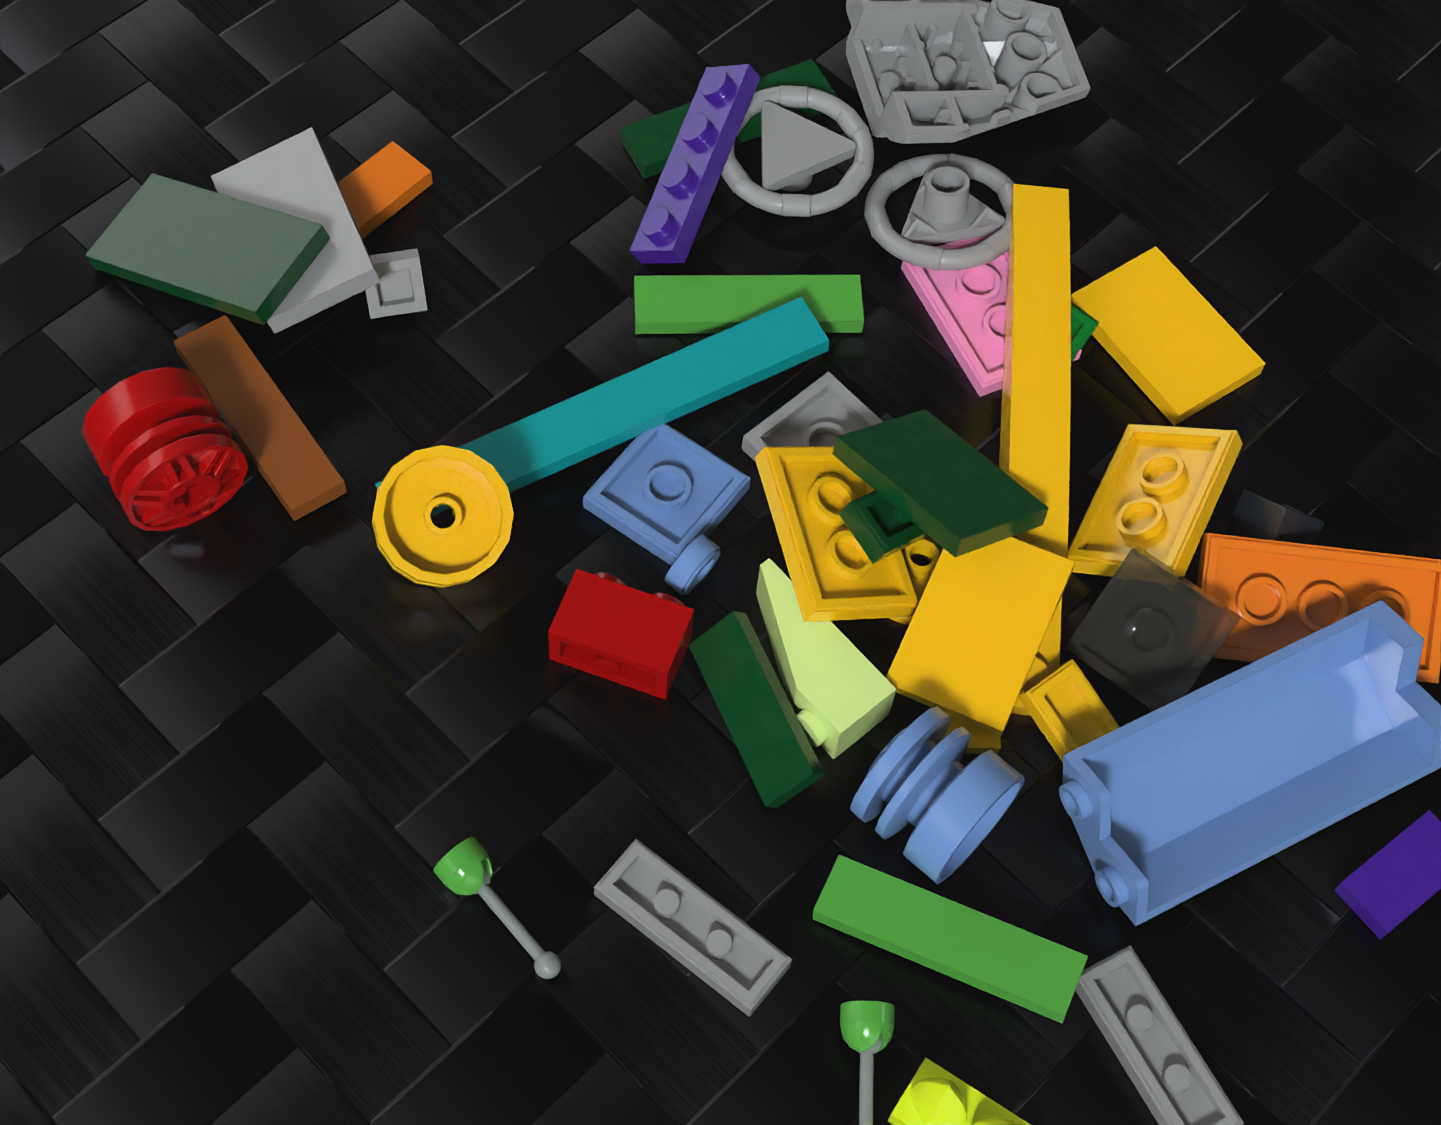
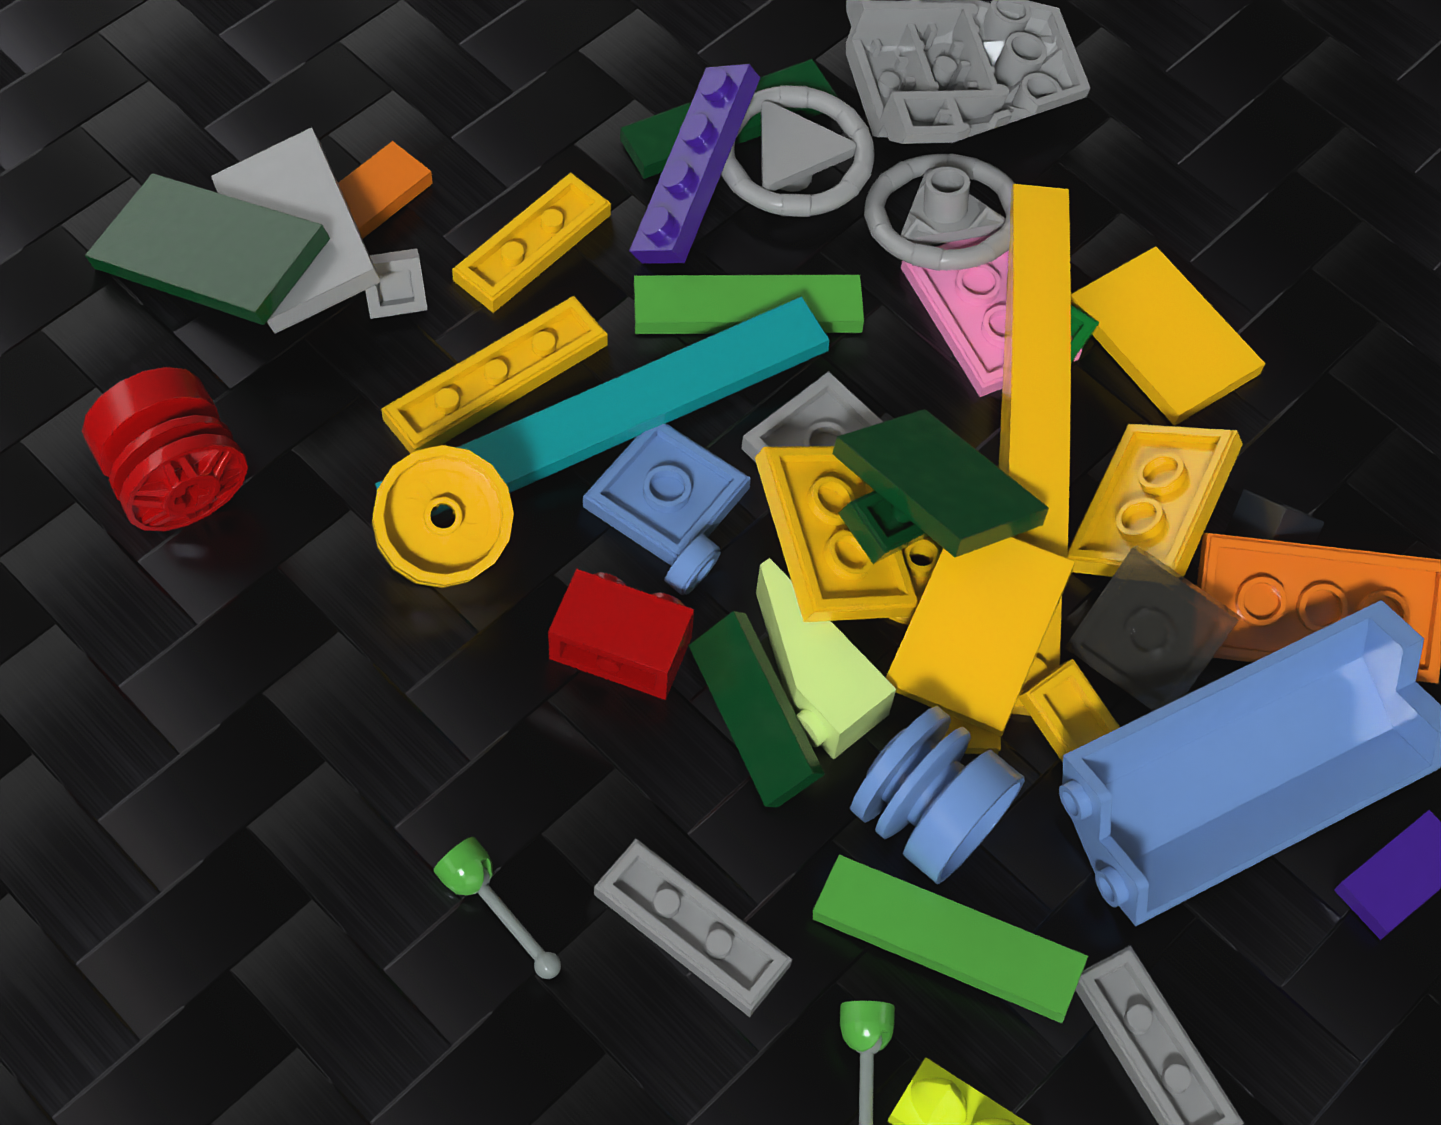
dark orange tile [174,315,347,521] -> none
none -> yellow tile [381,296,608,454]
none -> yellow tile [452,172,611,313]

